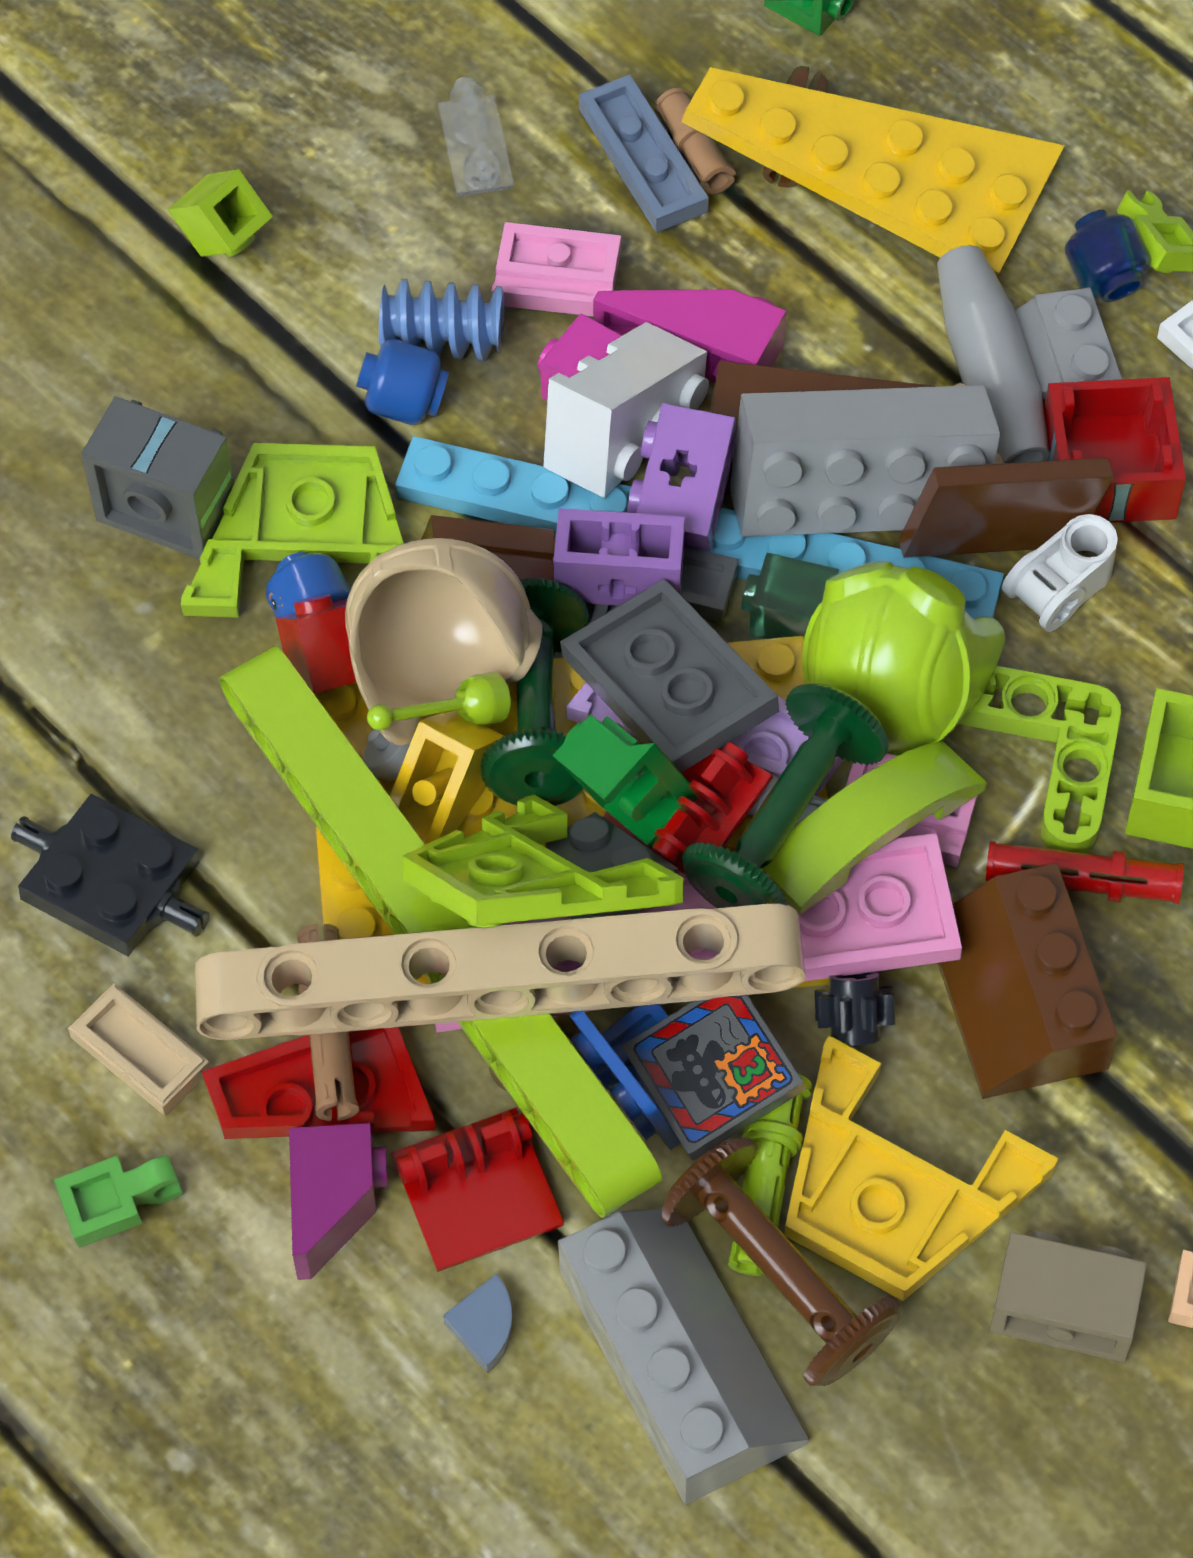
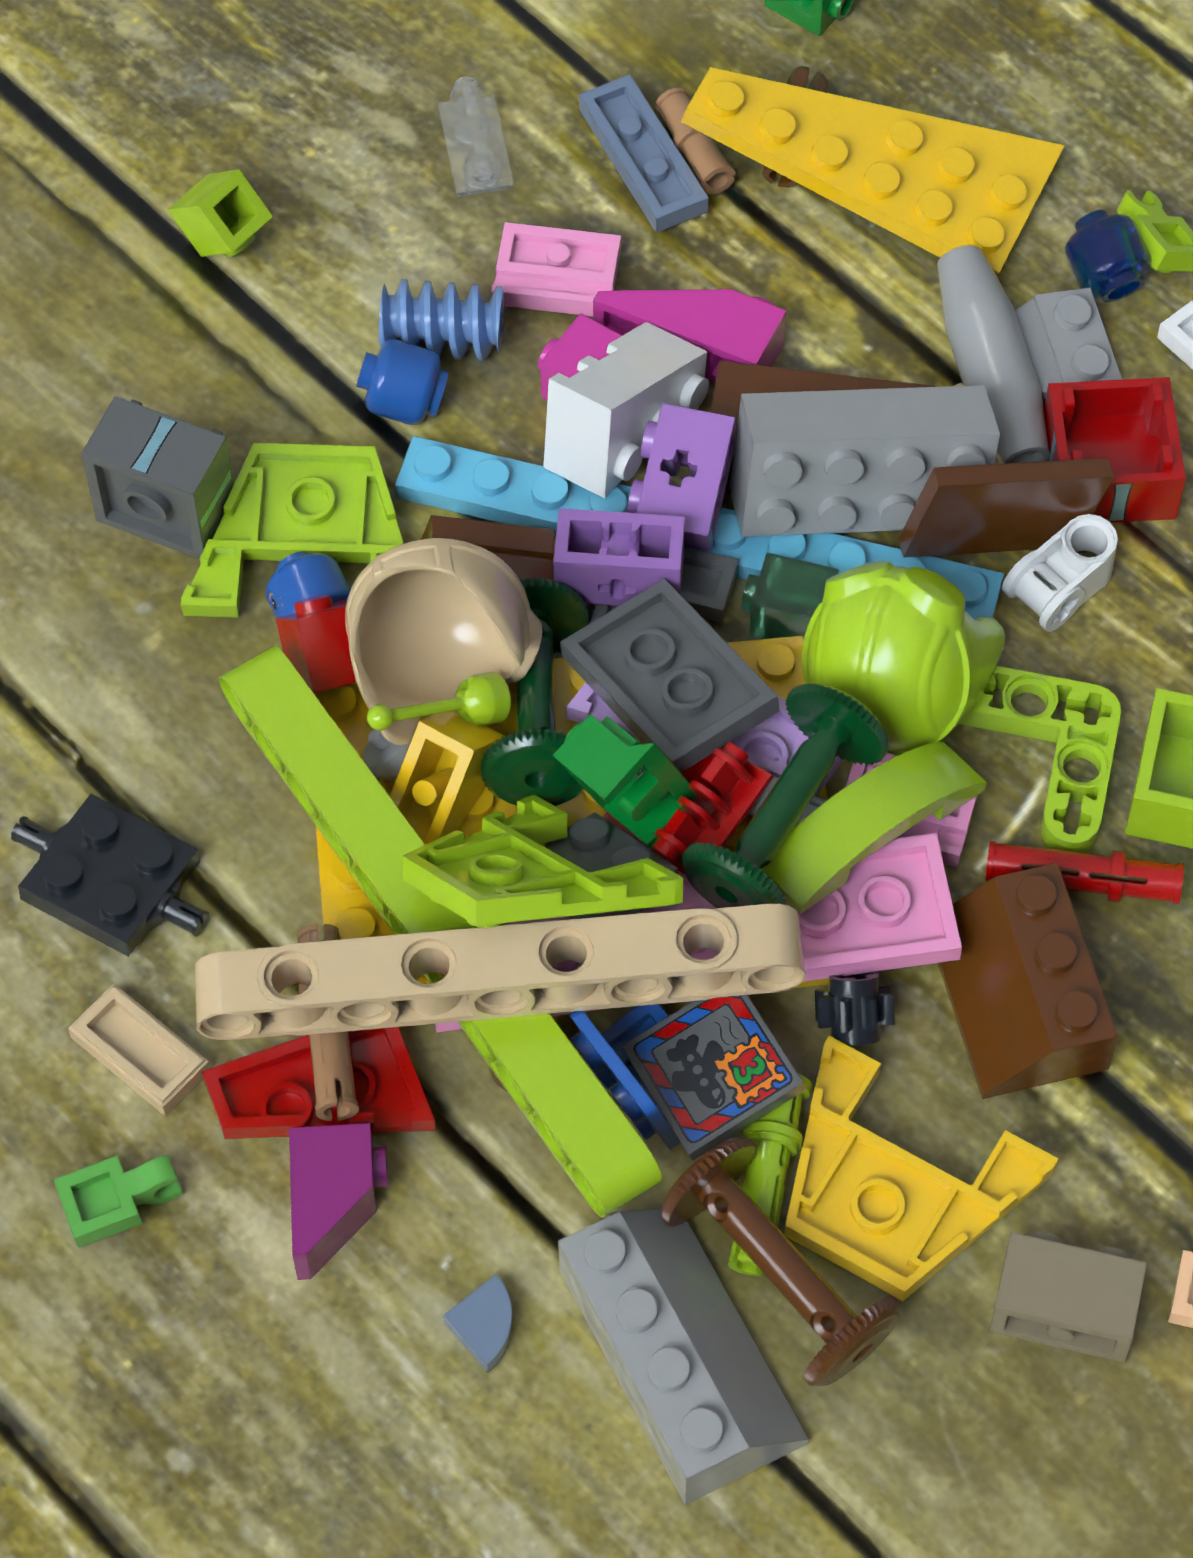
red hinge [391,1108,564,1272] -> none

